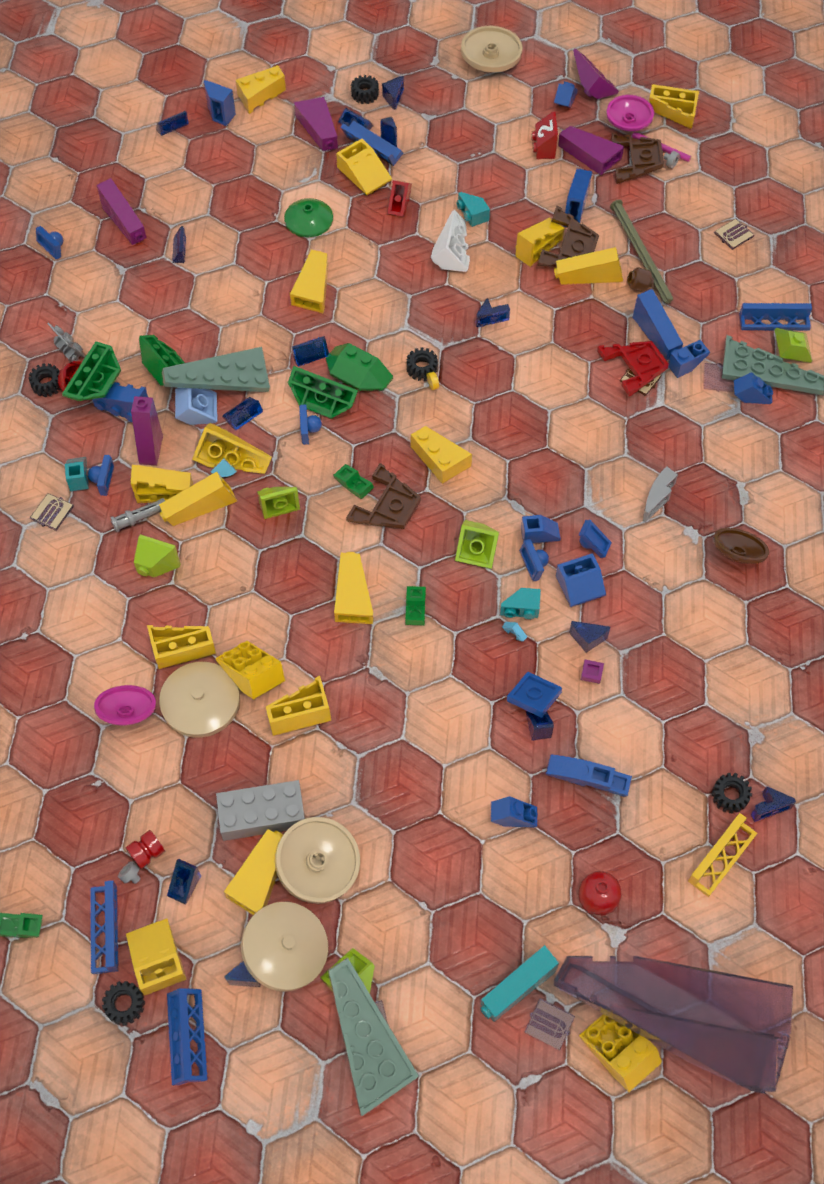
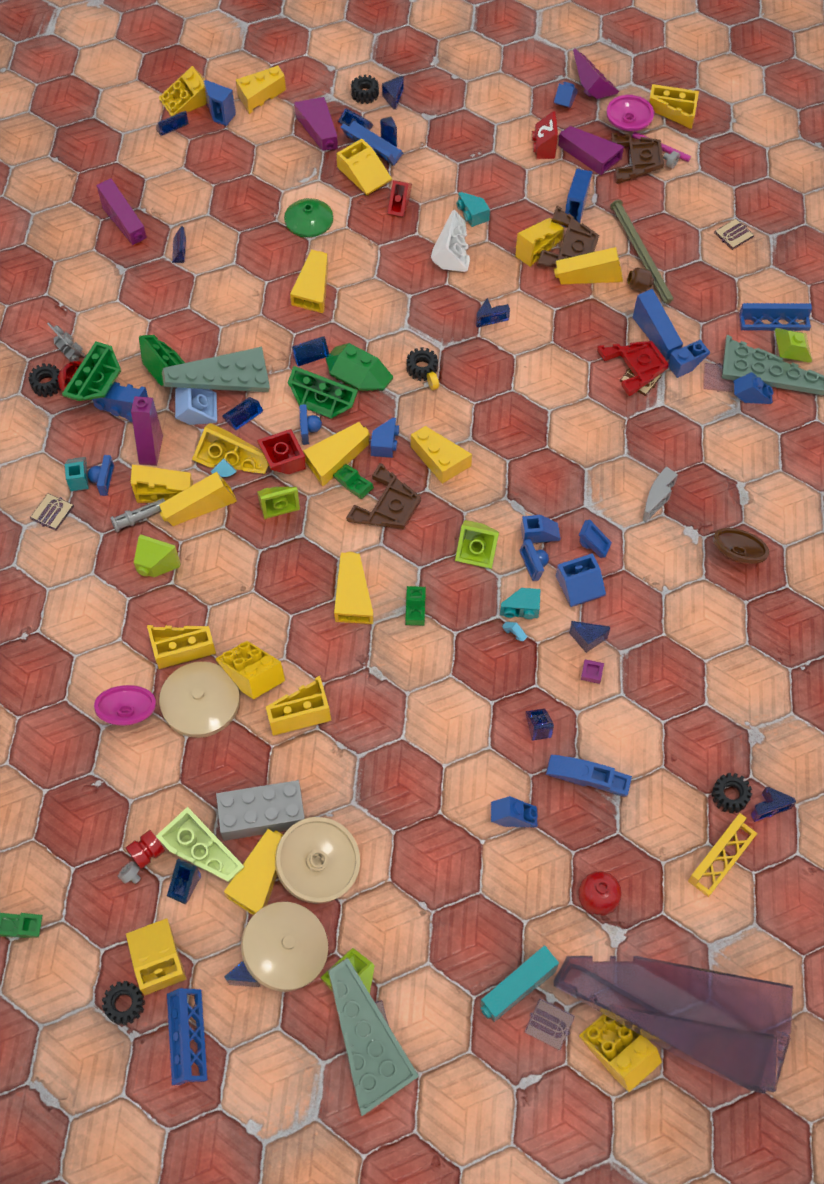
blue tile [36,226,64,259] -> none
blue fence [90,880,119,974] -> none
tan dish [461,26,522,72] -> none
blue plate [507,672,562,718] -> none
none -> yellowish green wedge [156,807,244,882]
none -> yellow slope [158,66,207,118]
none -> red slope [257,429,306,475]
none -> yellow slope [303,422,370,487]
none -> blue slope [371,418,399,458]

